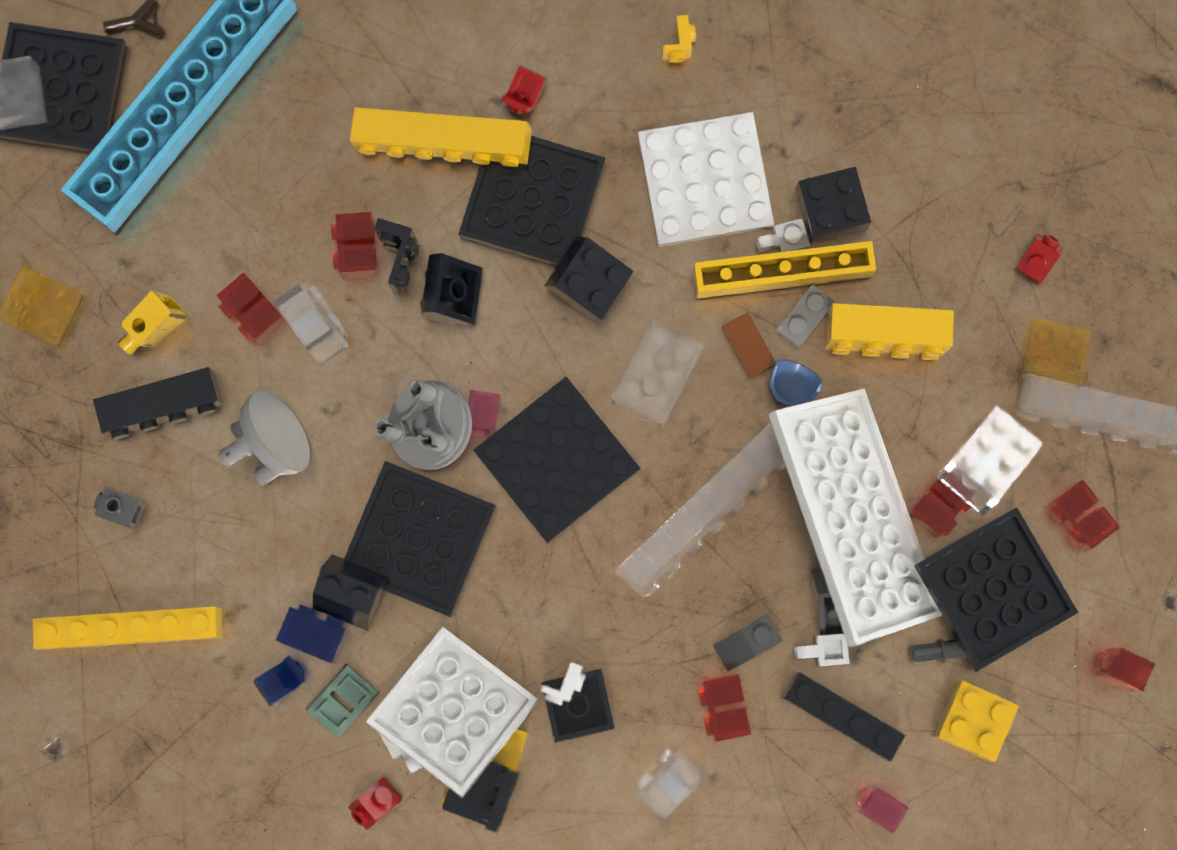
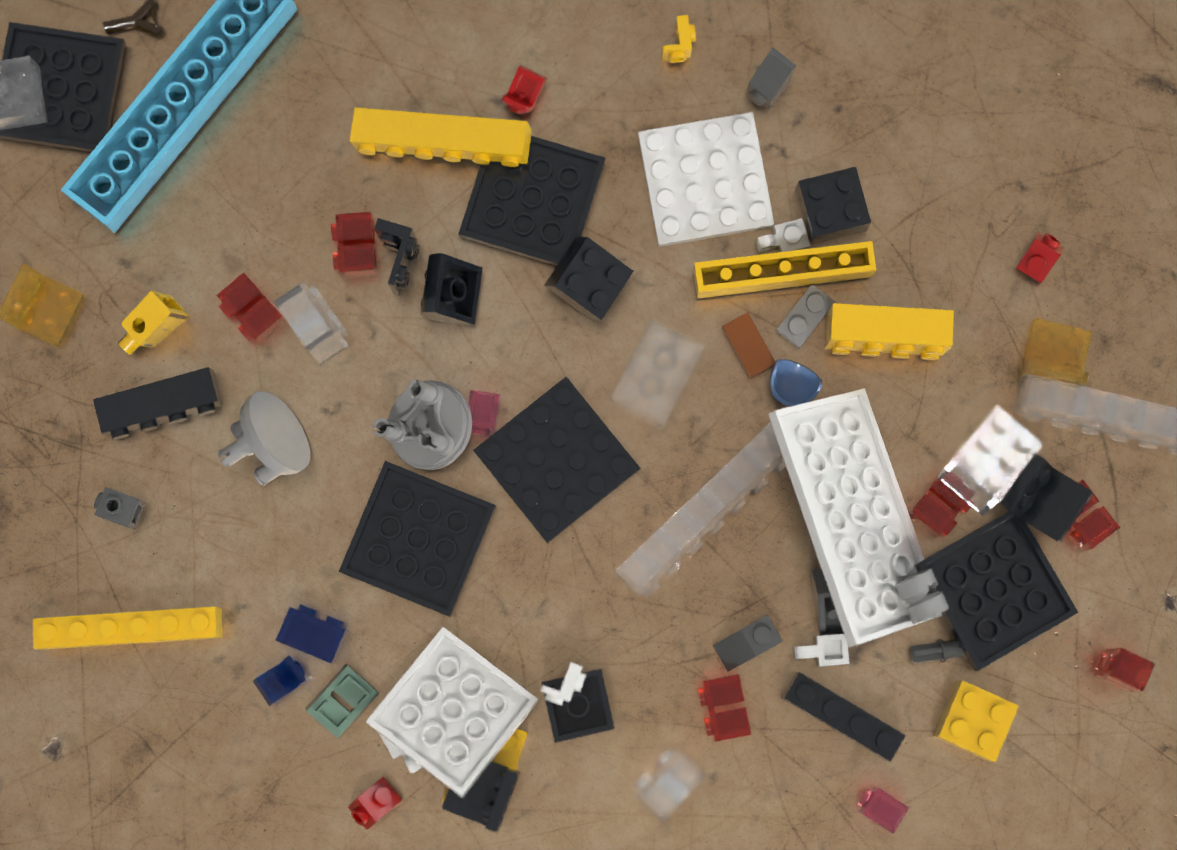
black slope [312,554,388,631] -> none
none -> dark grey slope [746,48,796,109]
none -> light grey wheel [895,568,949,624]
none -> black bracket [1001,453,1093,543]

